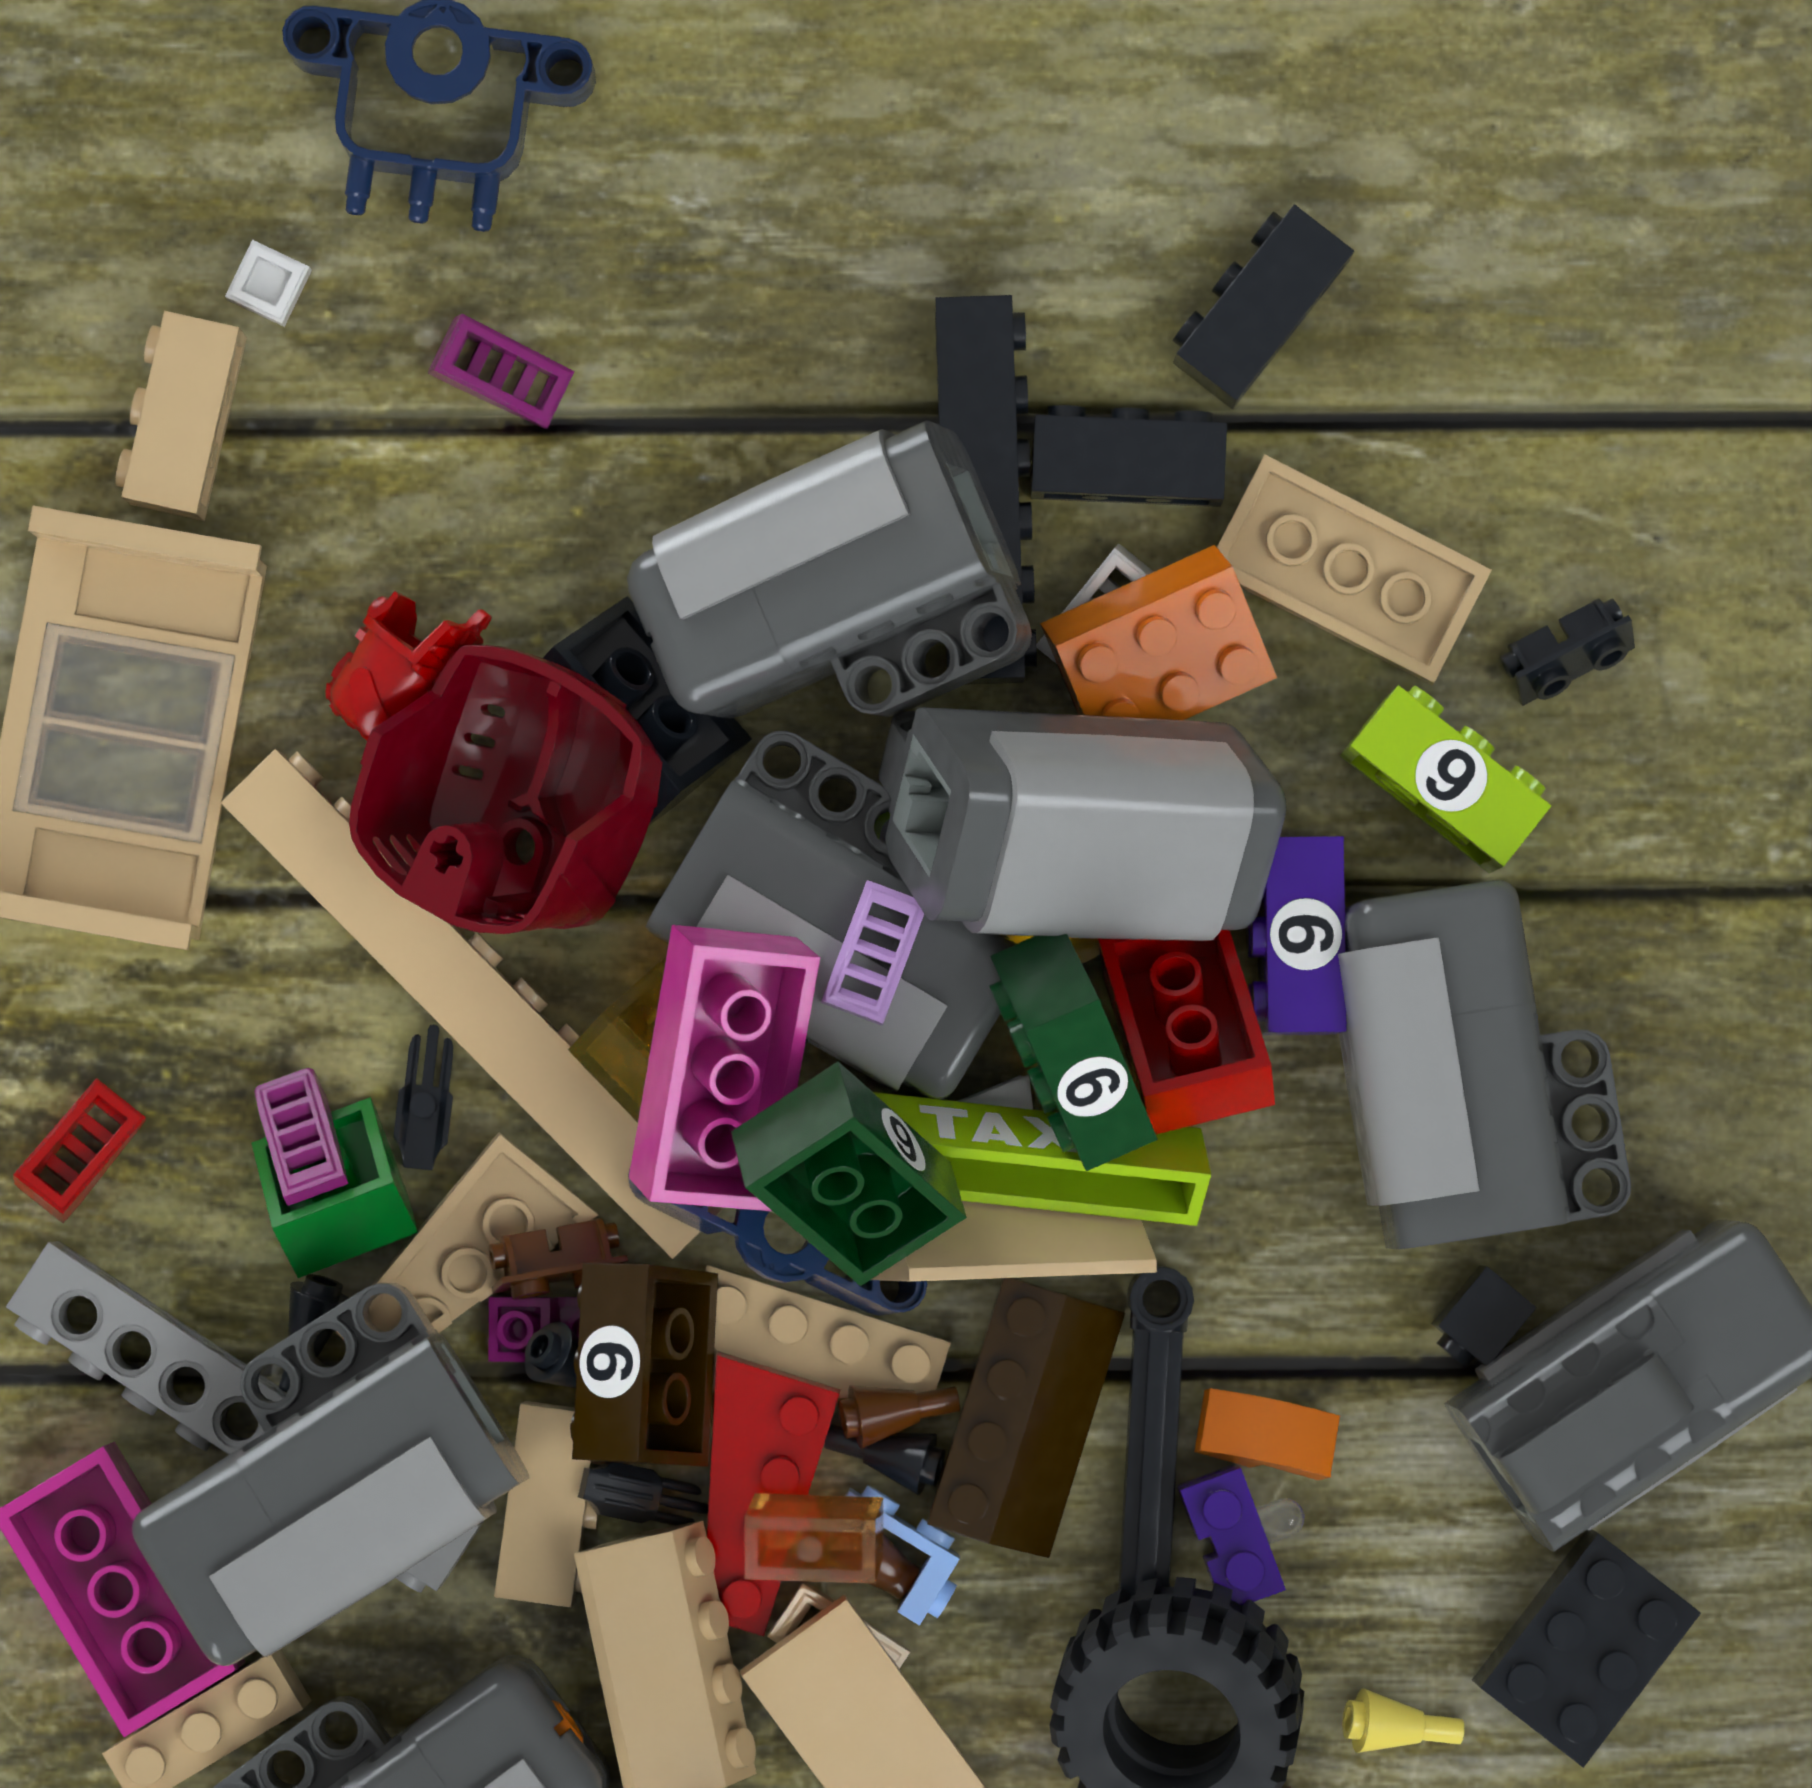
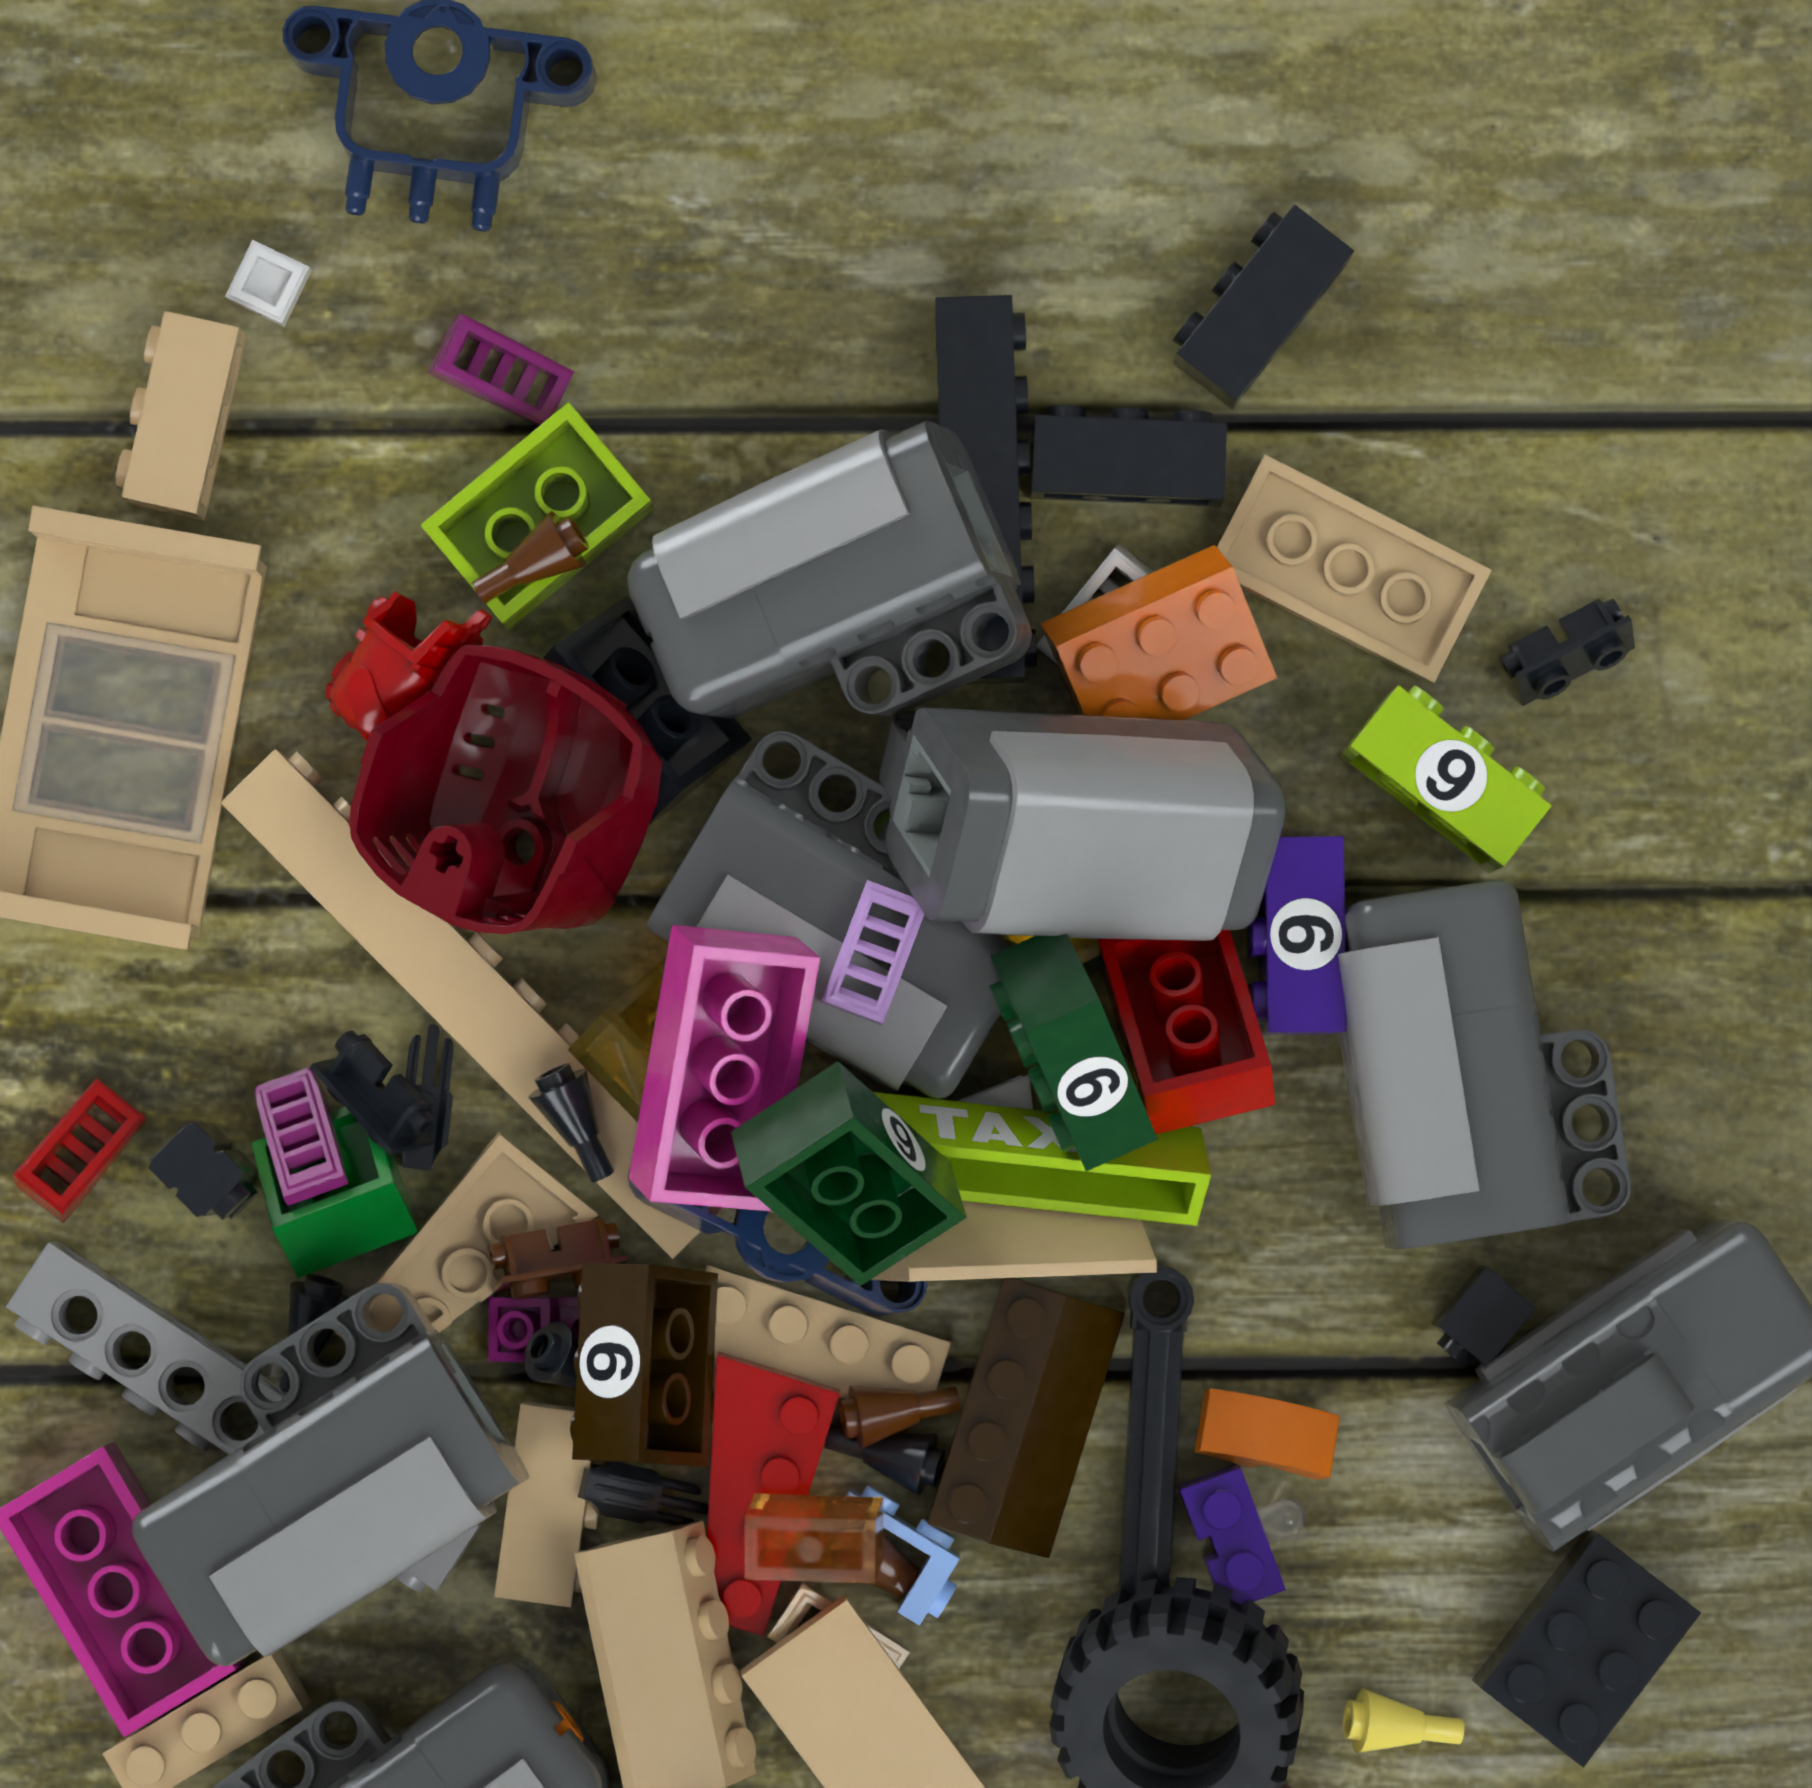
none -> black brick [149,1122,259,1220]
none -> black hinge [310,1030,435,1155]
none -> lime brick [420,402,655,631]
none -> reddish brown cone [472,511,589,604]
none -> black cone [528,1063,615,1183]

